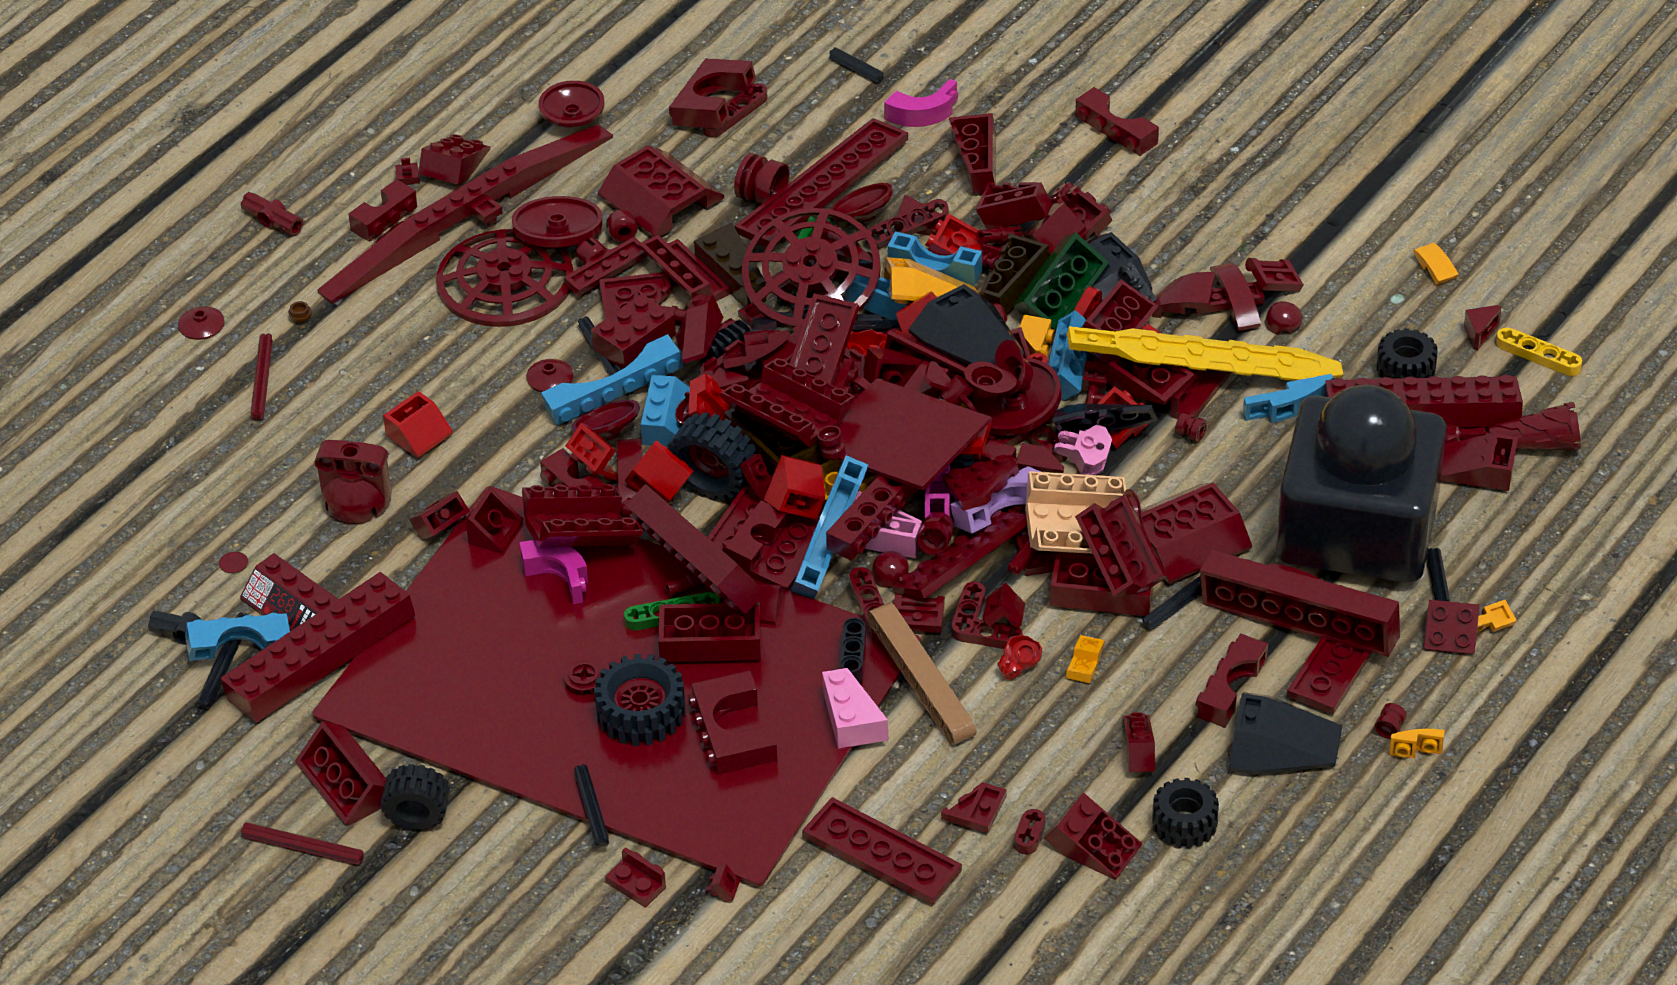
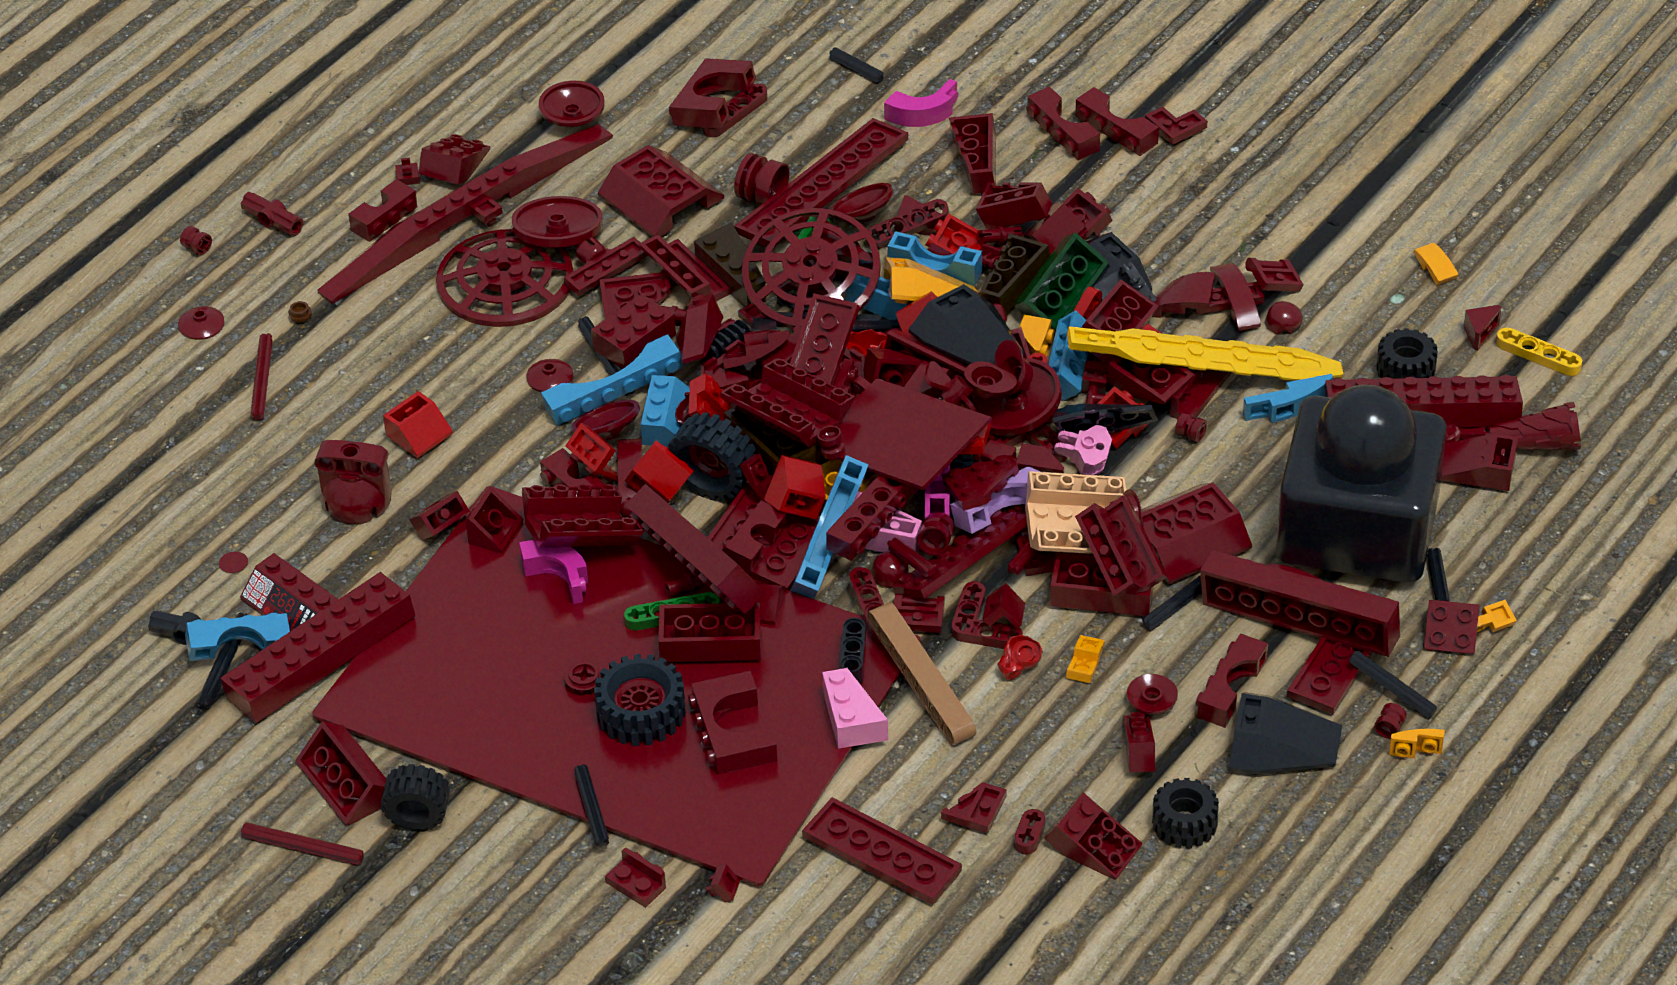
dark red head [606,210,637,243] -> none
dark red piece [1050,182,1081,204] -> none
none -> dark red wheel [180,226,212,255]
none -> dark red axle [887,537,937,578]
none -> dark red arch [1026,86,1100,160]
none -> dark red dish [1127,674,1178,714]
none -> dark red plate [1145,106,1208,145]
none -> black axle [1349,651,1437,718]

